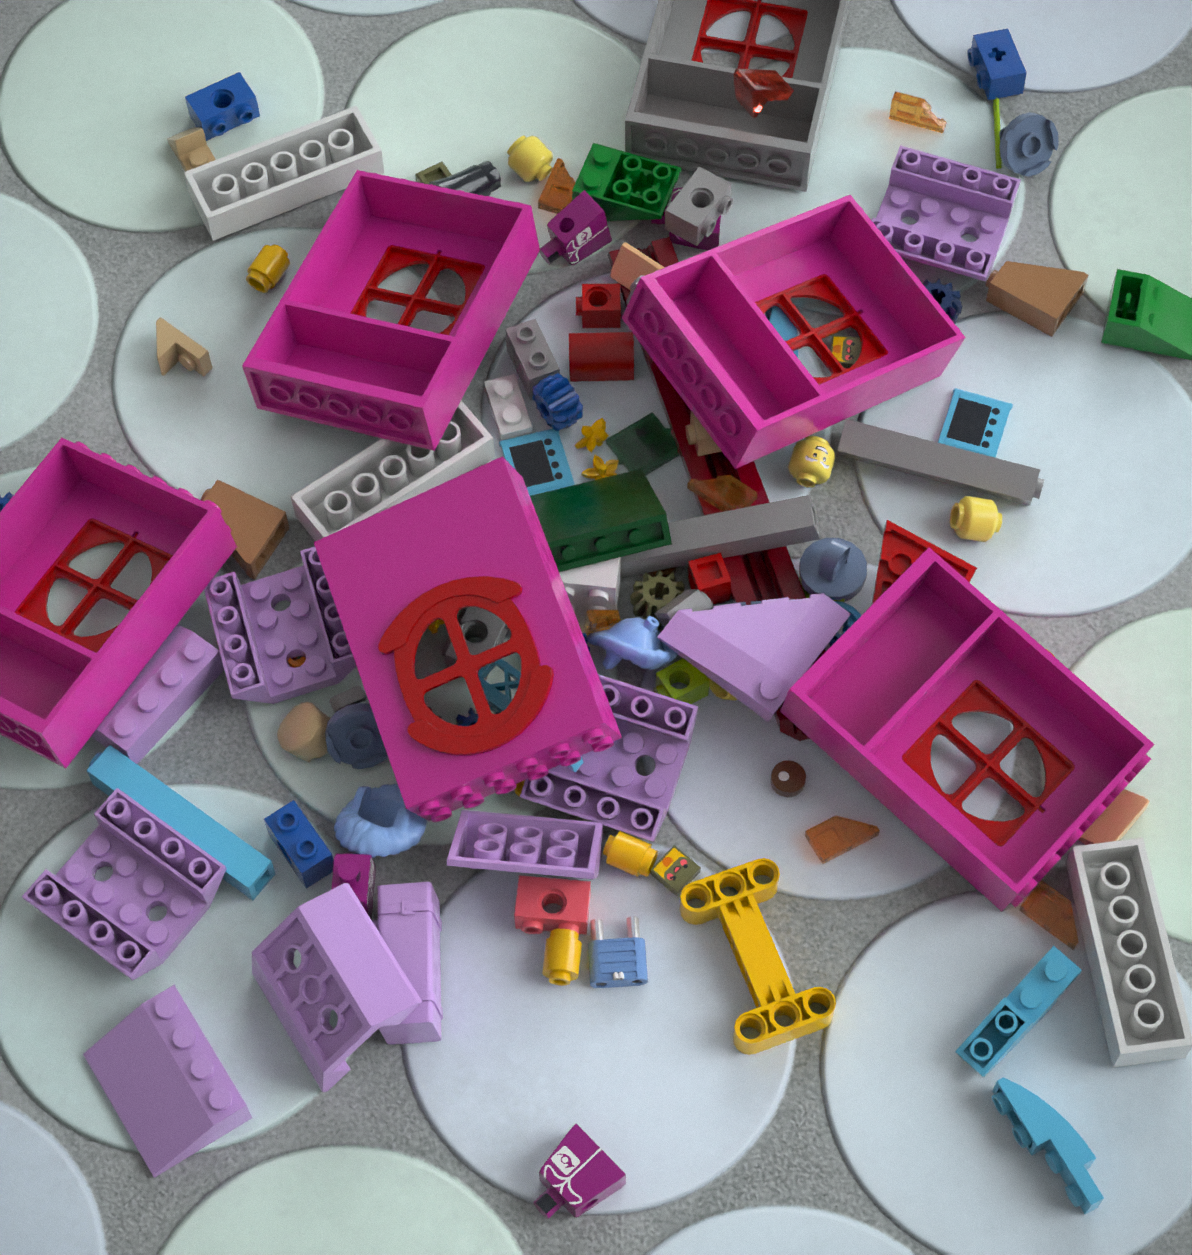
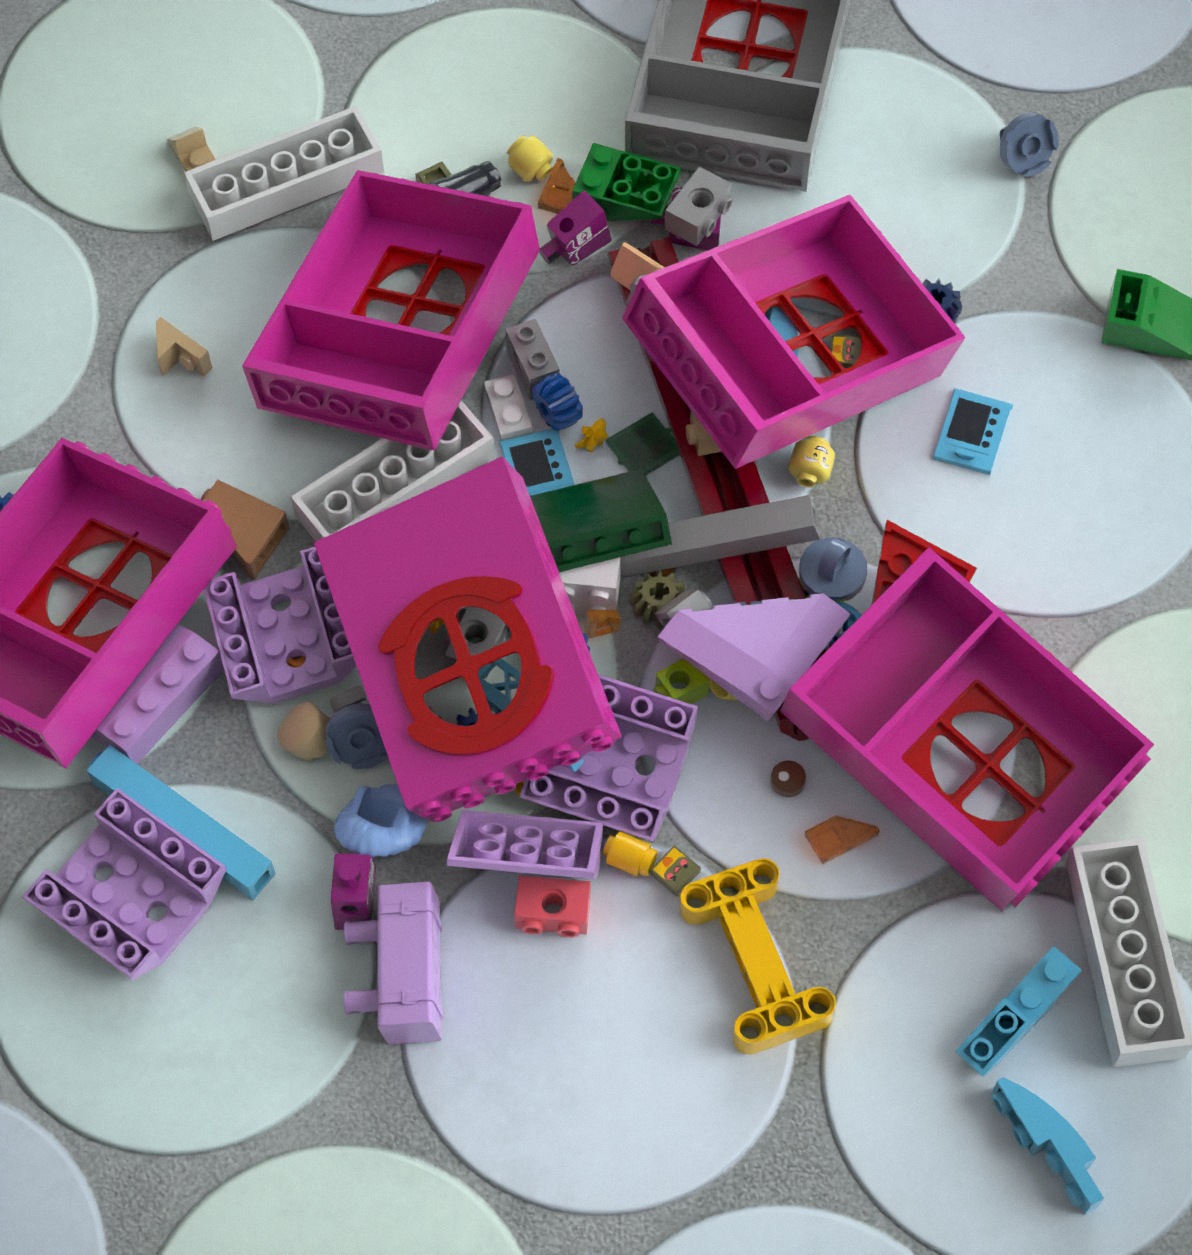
lavender slope [83,985,252,1178] -> none
blue brick [185,72,260,141] -> none
yellow brick [246,244,290,293] -> none
lavender slope [252,883,422,1092] -> none
blue brick [264,800,334,889] -> none
magenta torso [533,1123,626,1219] -> none
yellow brick [542,929,582,986] -> none
red brick [569,332,634,382] -> none
red brick [576,283,621,328] -> none
yellow plant [581,455,619,480] -> none
light blue piece [587,616,678,670] -> none
medium blue piece [587,916,648,988] -> none
clear orange tile [687,475,757,512] -> none
red brick [688,552,731,605] -> none
clear red slope [733,69,794,118] -> none
light grey brick [837,419,1044,505] -> none
lavender slope [872,145,1021,281] -> none
clear orange tile [889,91,947,133] -> none
light yellow head [950,496,1002,542] -> none
blue brick [967,28,1027,100] -> none
medium nougat slope [986,261,1089,337] -> none
lime piece [993,98,1002,169] -> none
clear orange tile [1019,880,1079,950] -> none
light nougat slope [1078,789,1150,845] -> none

